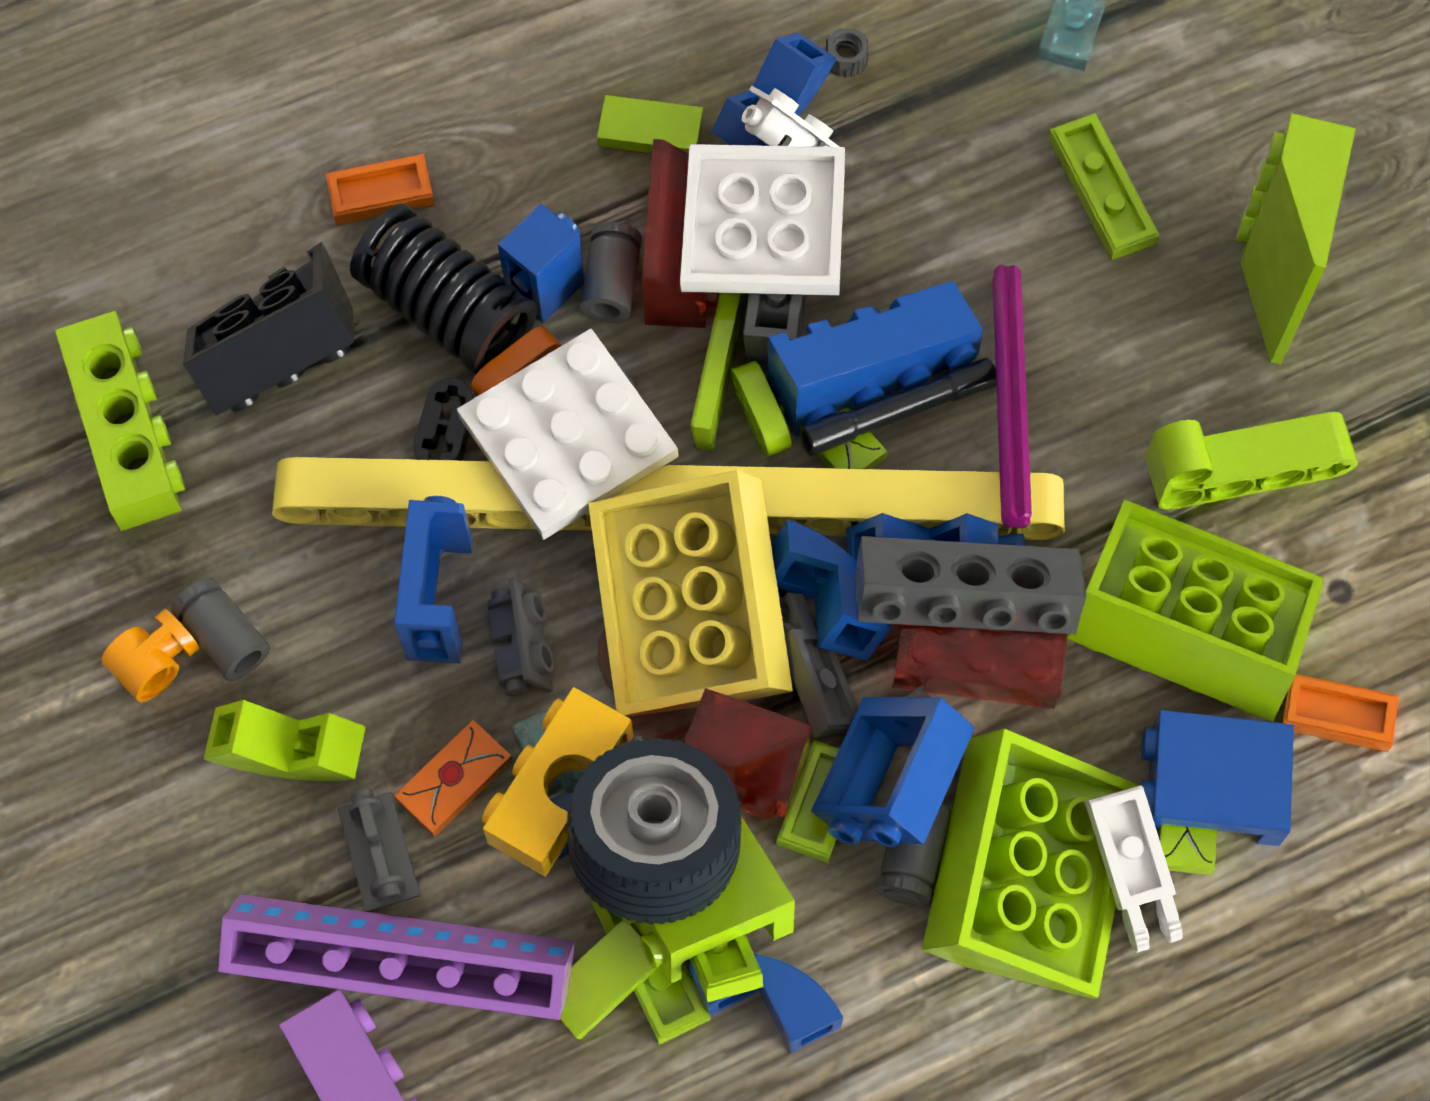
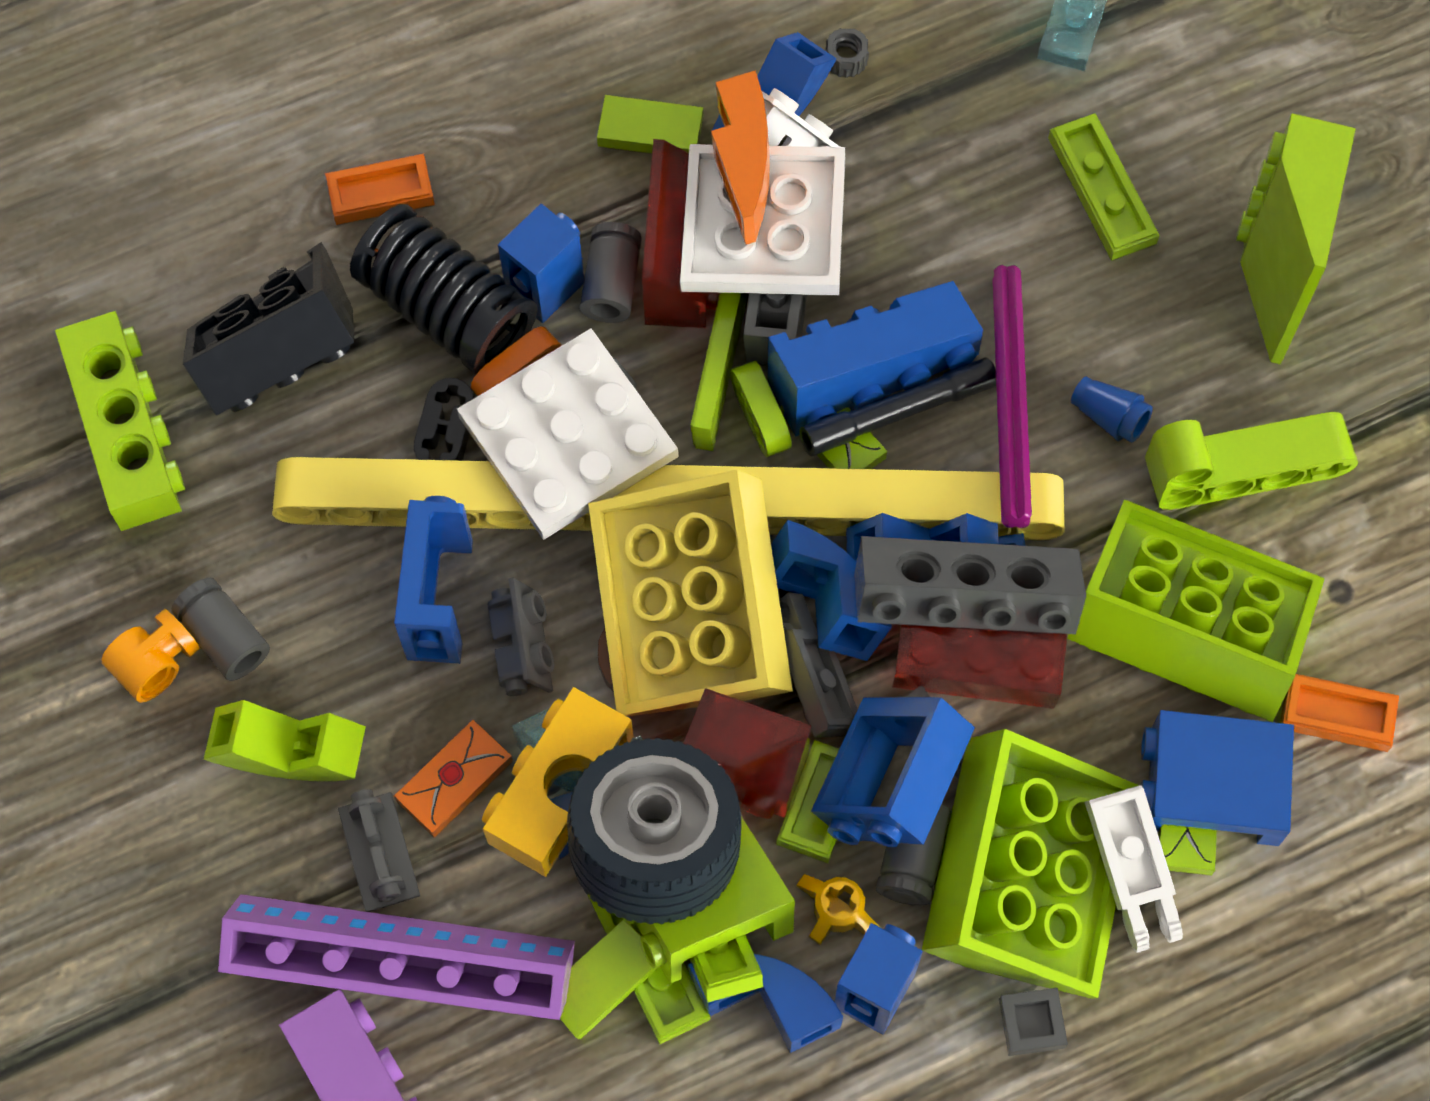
none -> orange slope [711,70,770,245]
none -> yellow piece [796,874,881,945]
none -> blue brick [834,923,923,1035]
none -> dark grey plate [999,988,1068,1056]
none -> blue cone [1071,376,1153,443]

